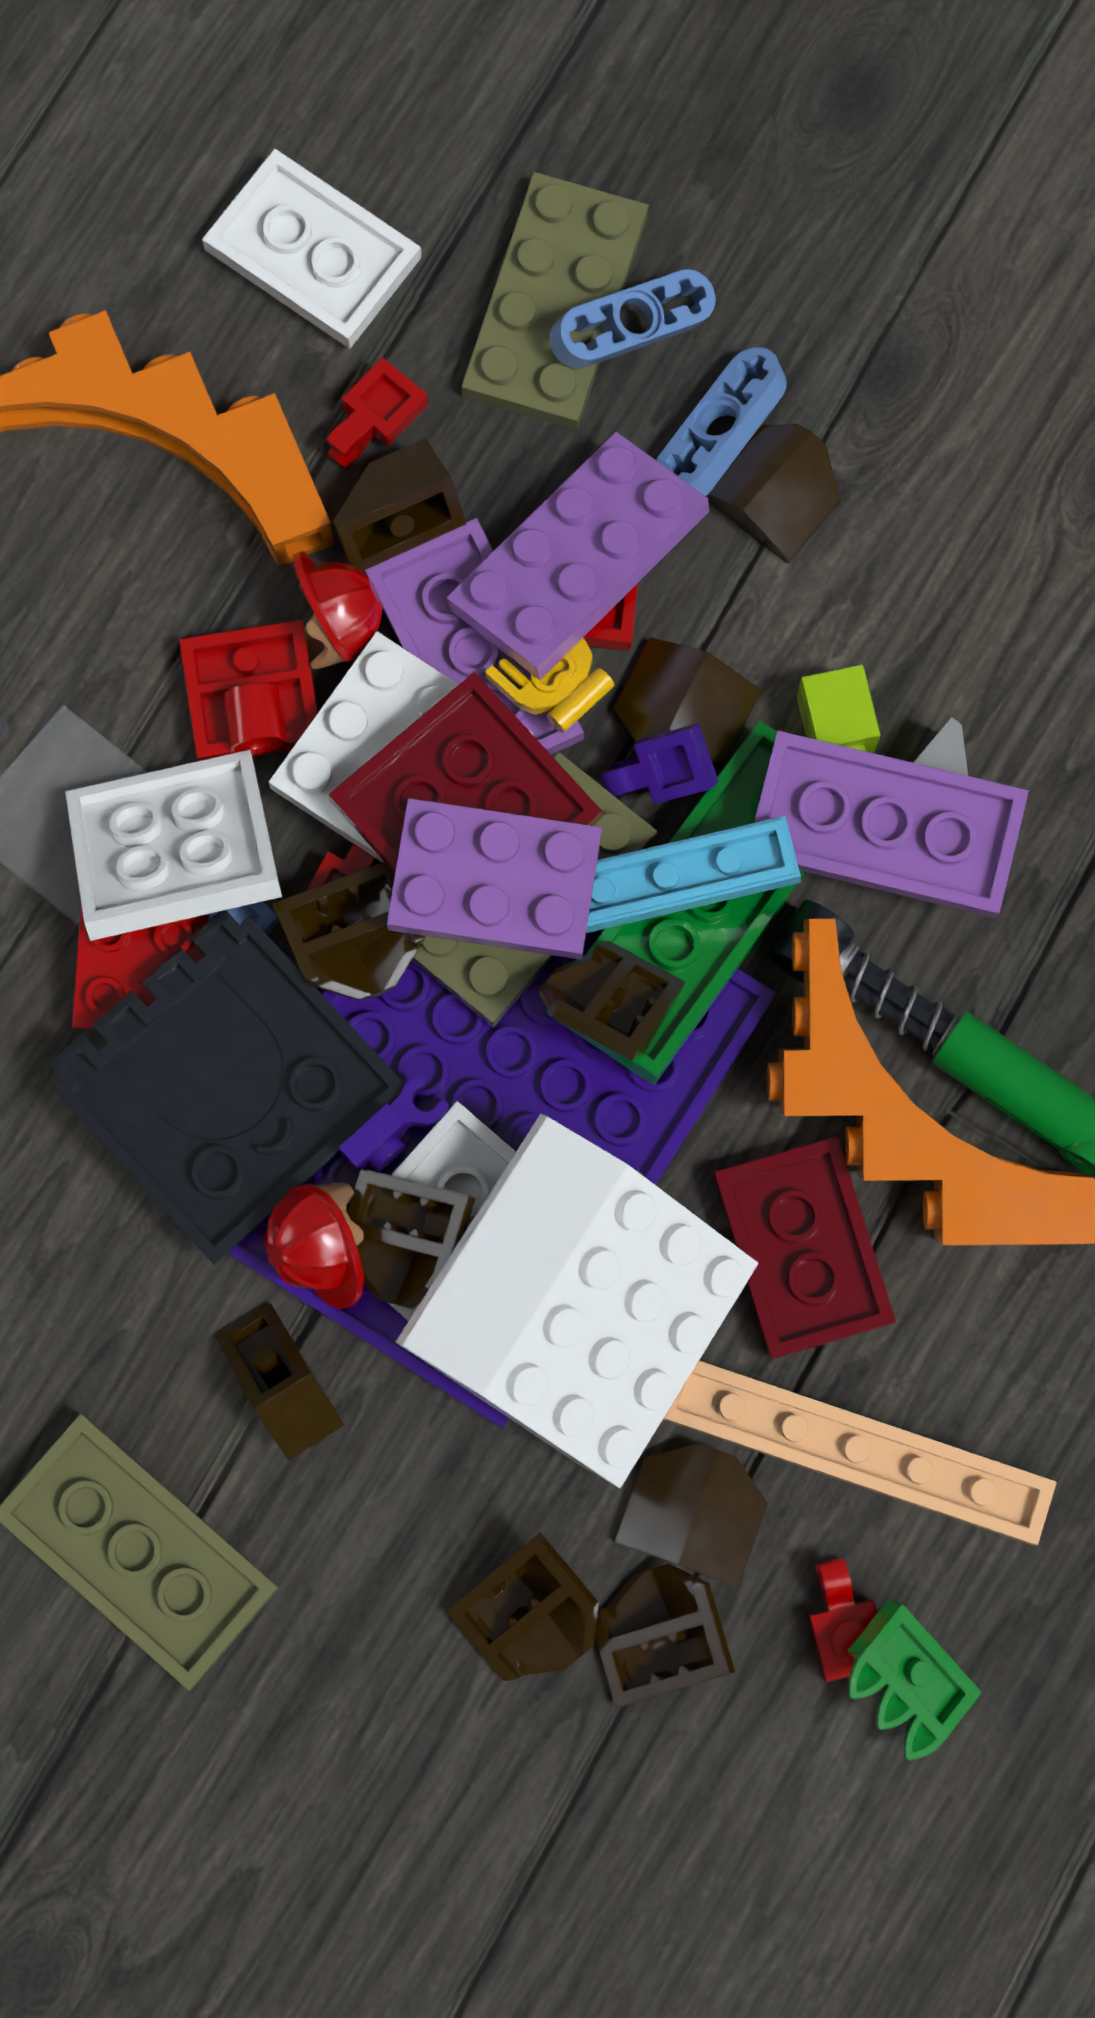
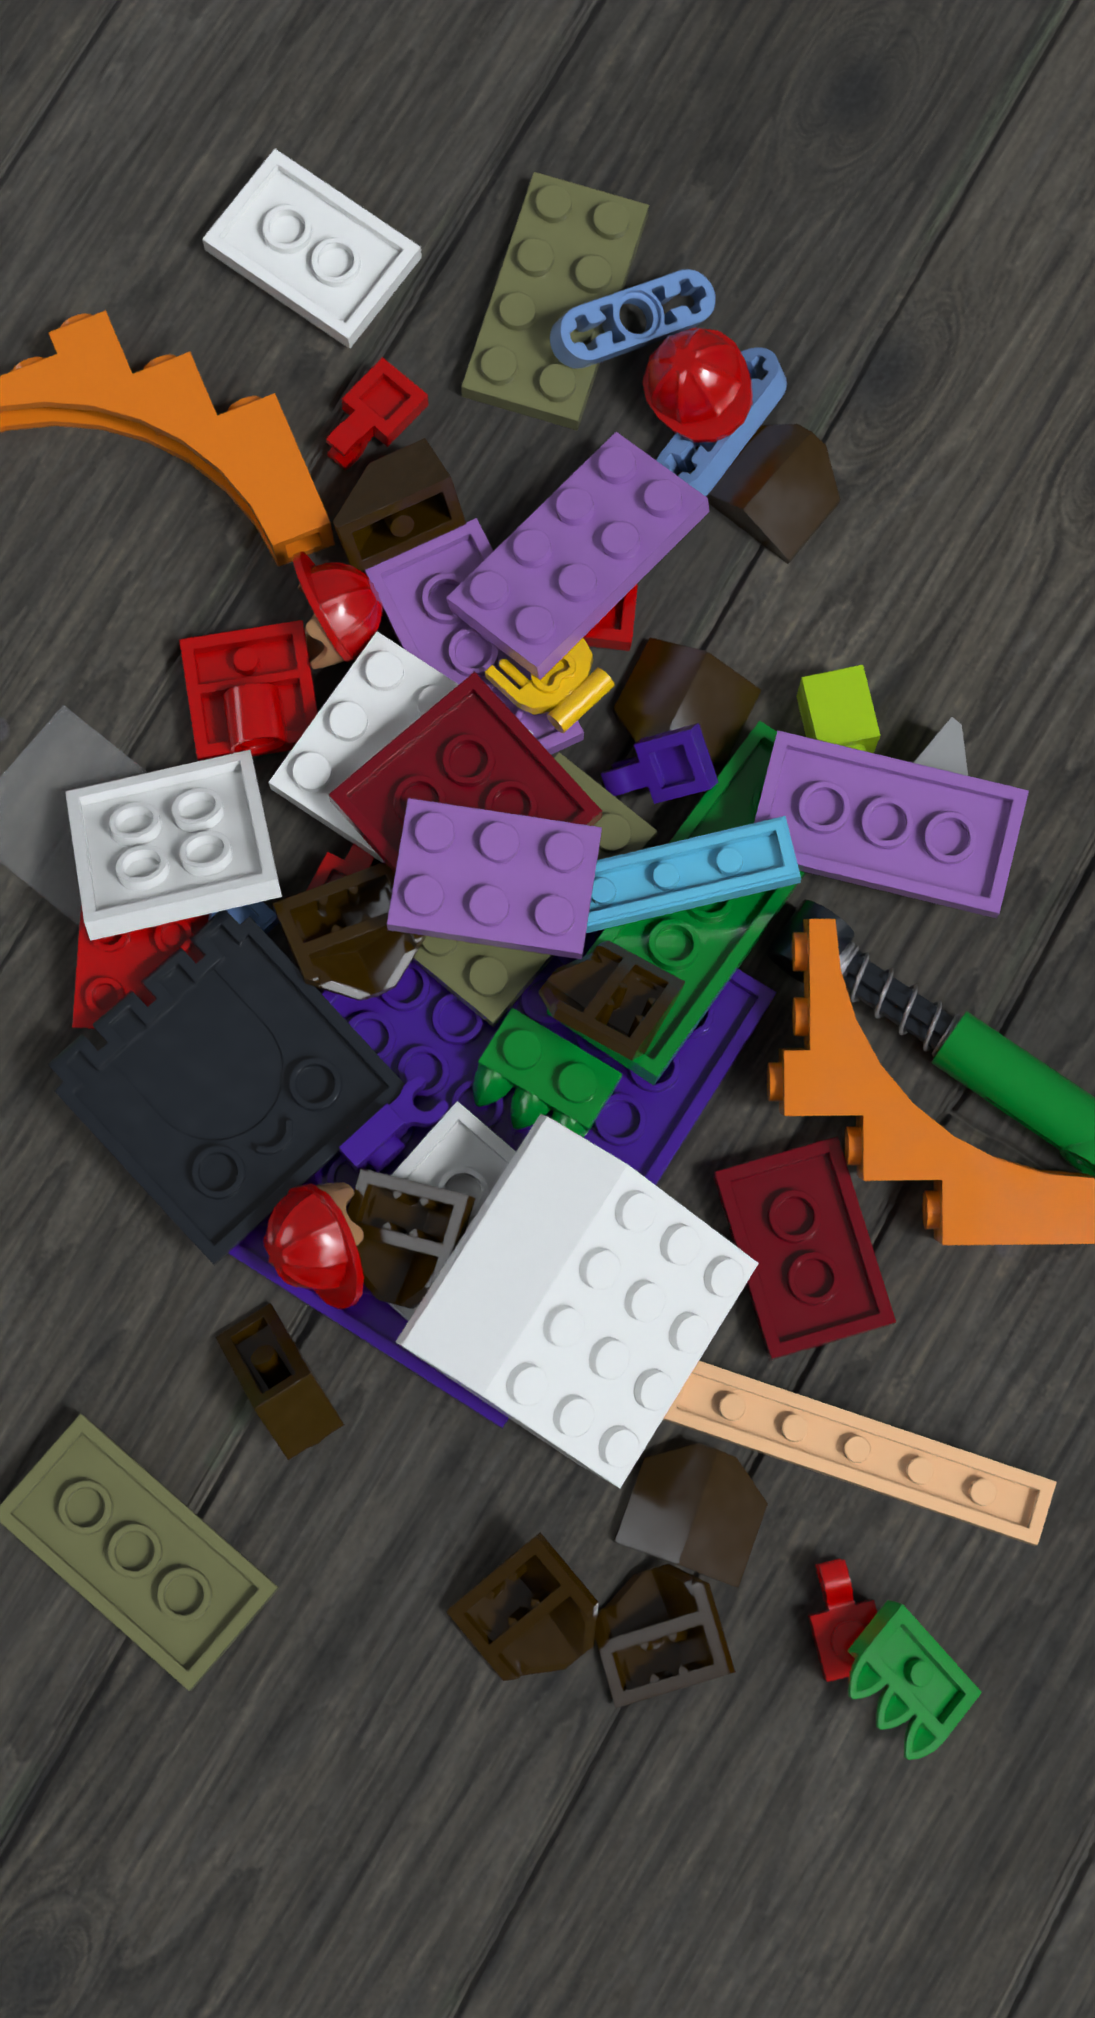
none -> green plate [473,1008,622,1138]
none -> red piece [643,327,753,442]

